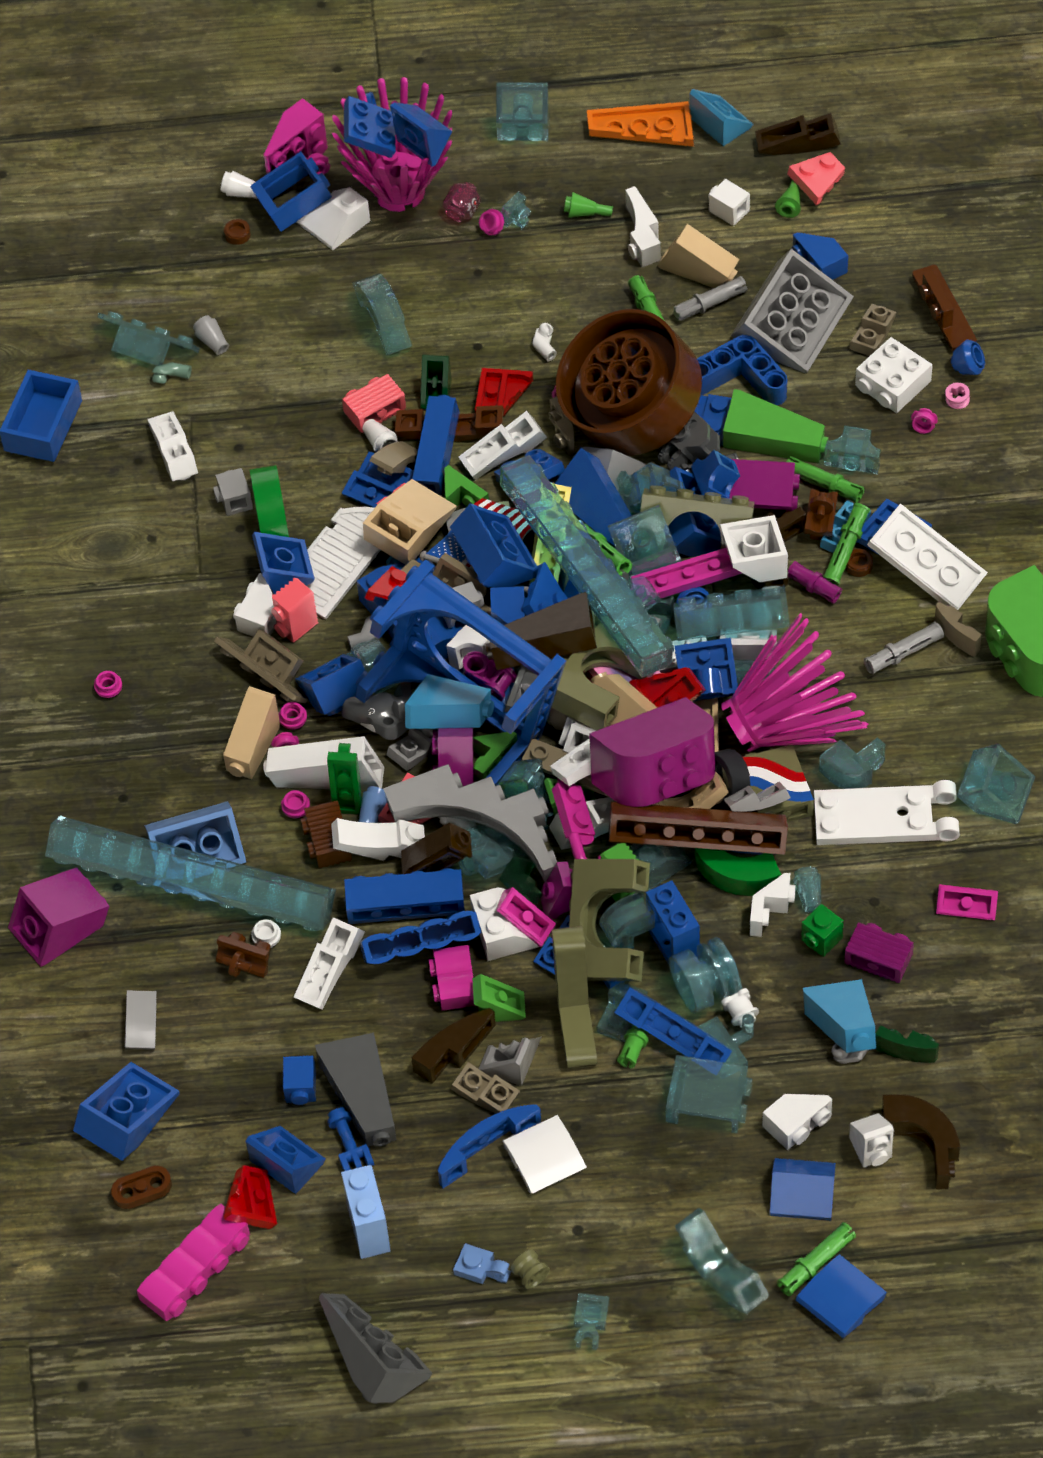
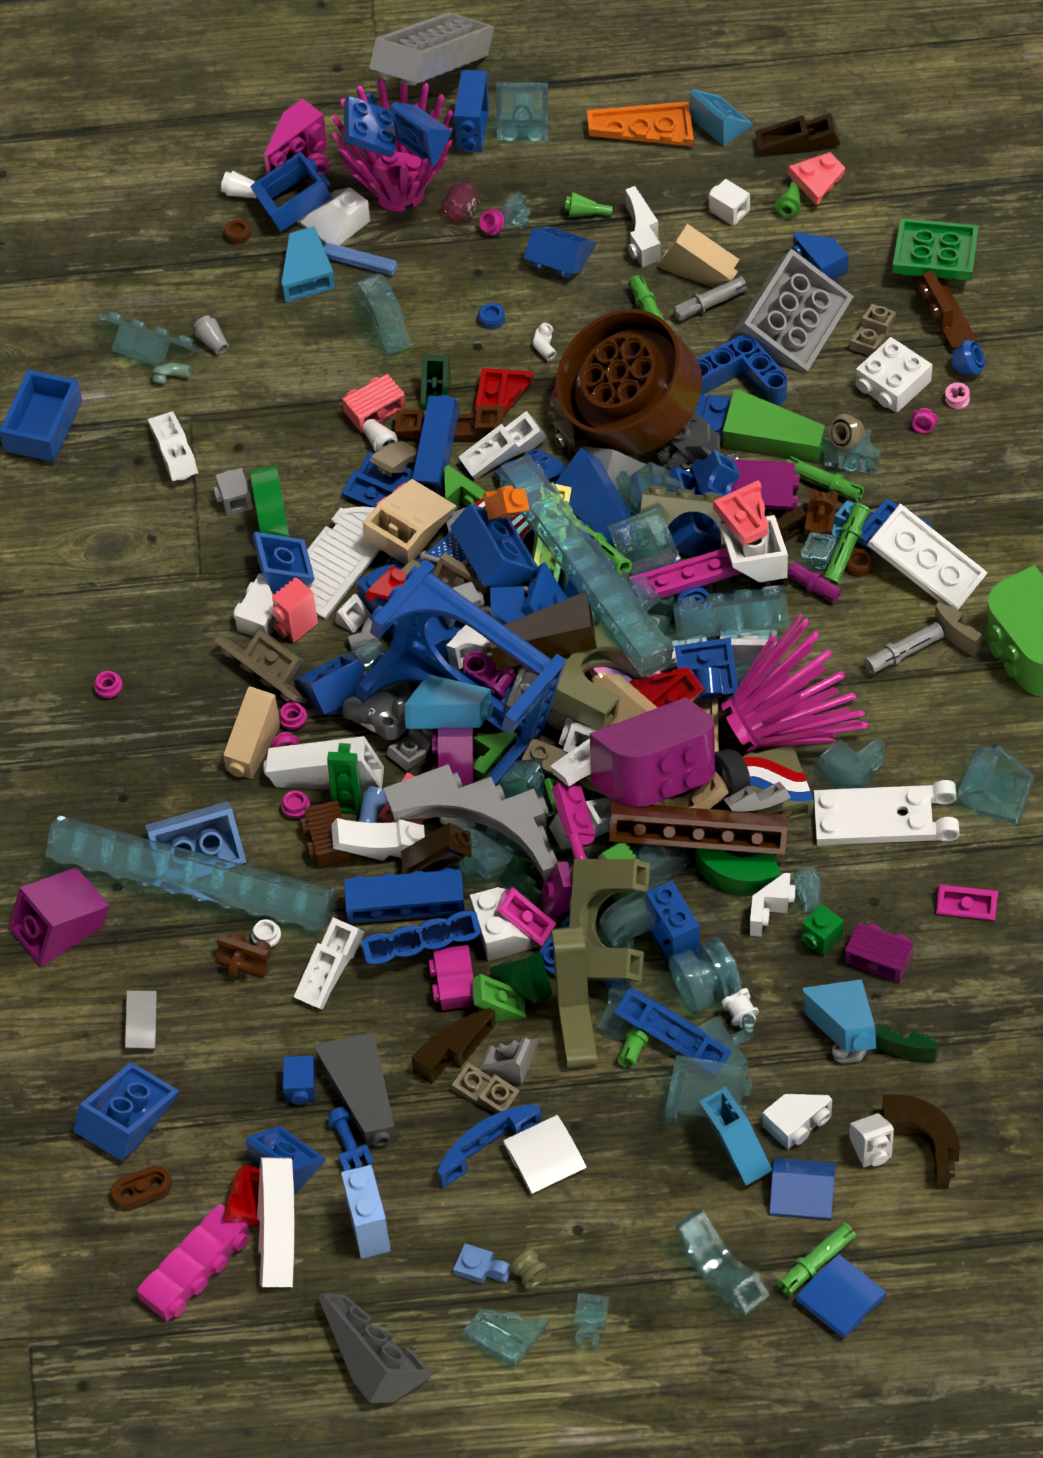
none -> white slope [257,1158,294,1287]
none -> dark azure slope [282,226,335,303]
none -> medium blue axle [324,243,397,276]
none -> white slope [335,594,371,633]
none -> light grey brick [369,12,495,85]
none -> blue window [454,70,490,152]
none -> clear light blue wing [463,1309,549,1368]
none -> blue tile [478,303,505,329]
none -> orange brick [483,485,530,520]
none -> dark green slope [489,952,552,1003]
none -> blue slope [524,226,596,277]
none -> dark azure slope [699,1087,773,1185]
none -> coral wing [713,480,768,546]
none -> clear light blue tile [800,532,838,570]
none -> dark tan cone [829,414,865,451]
none -> green plate [892,218,979,281]

